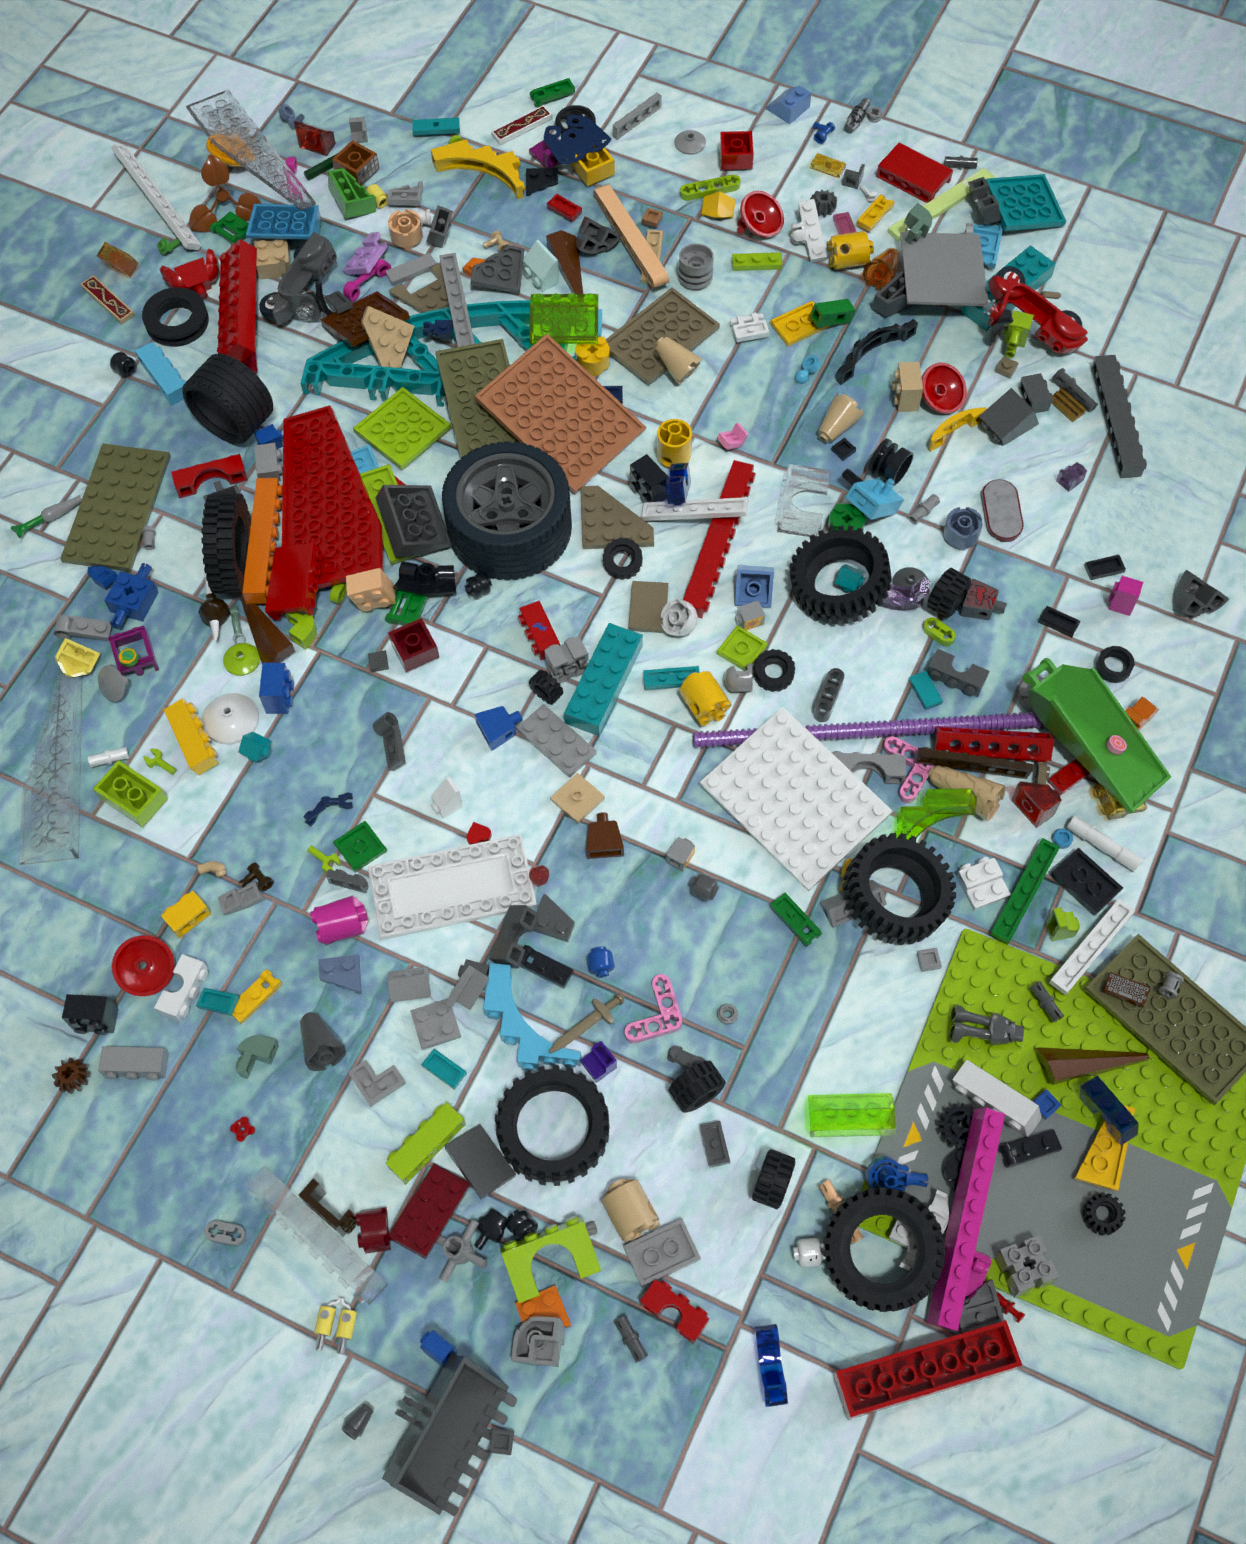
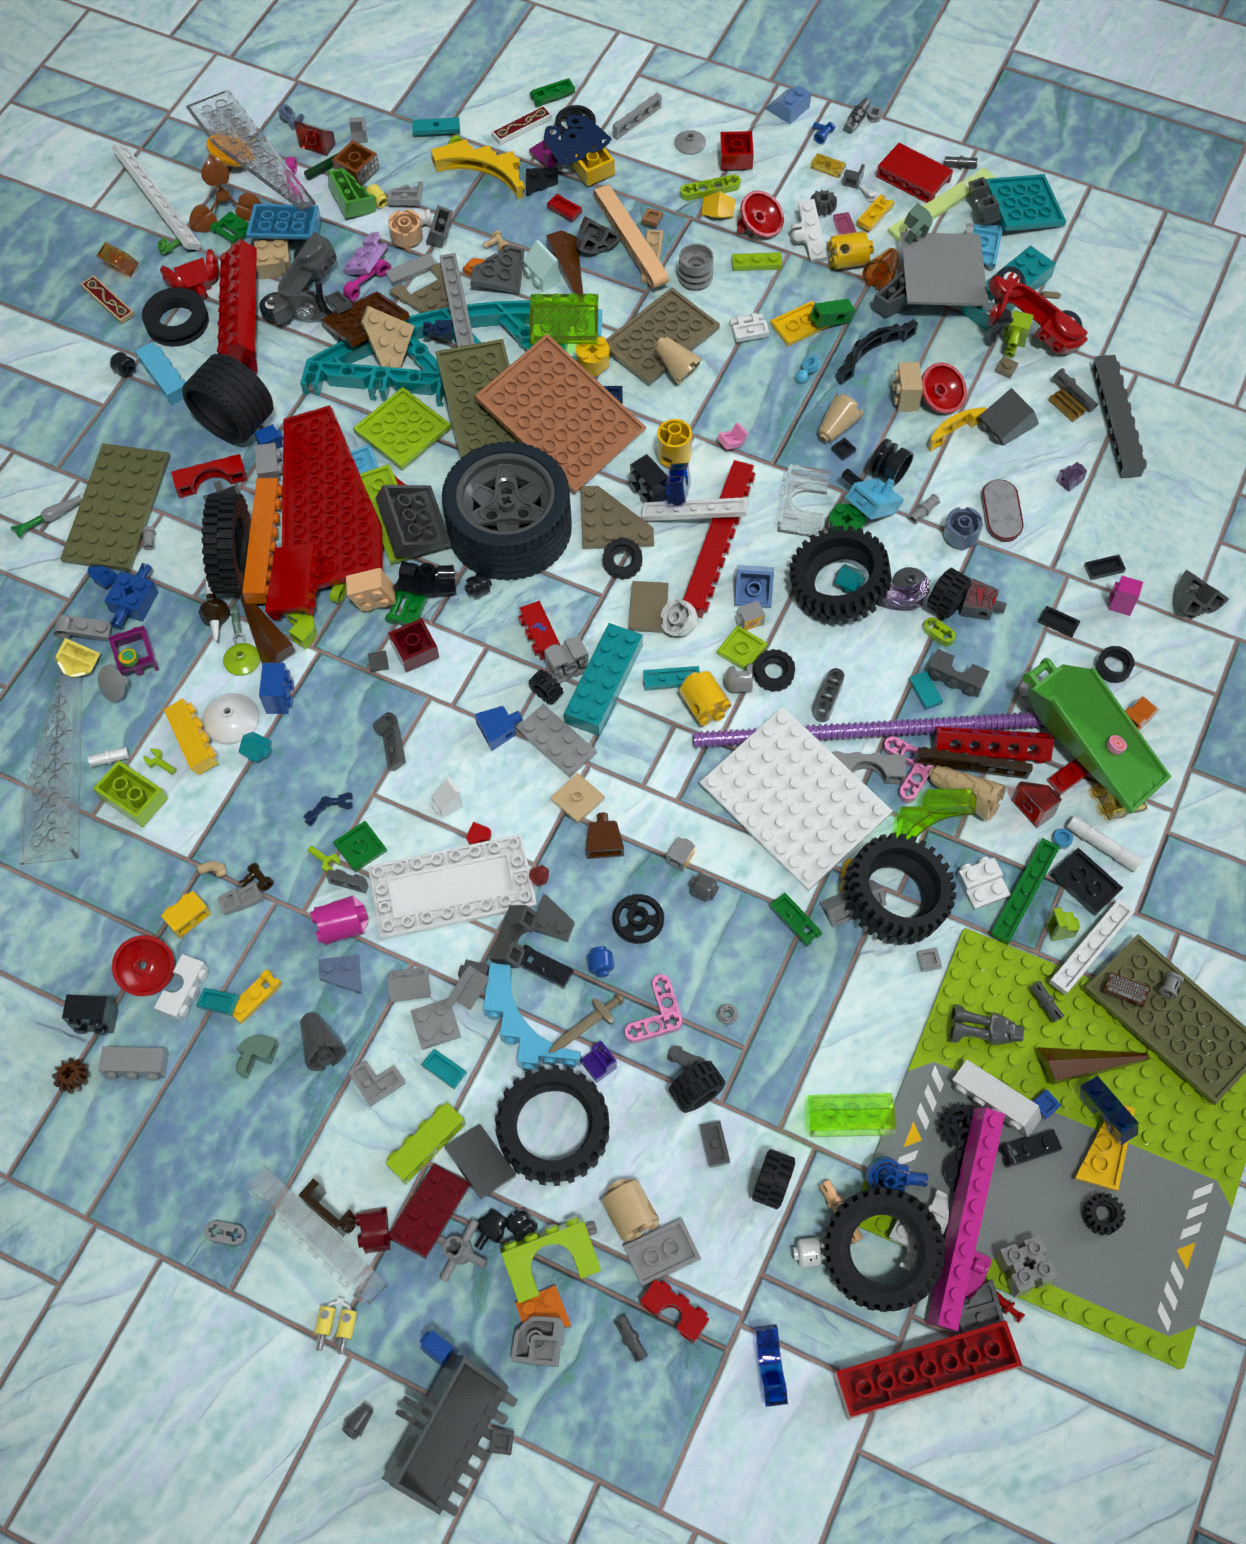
red plate [230,1117,255,1142] -> none
dark grey brick [1018,373,1053,413] -> none
dark tan plate [1034,761,1050,799] -> none
none -> black wheel [613,894,664,944]

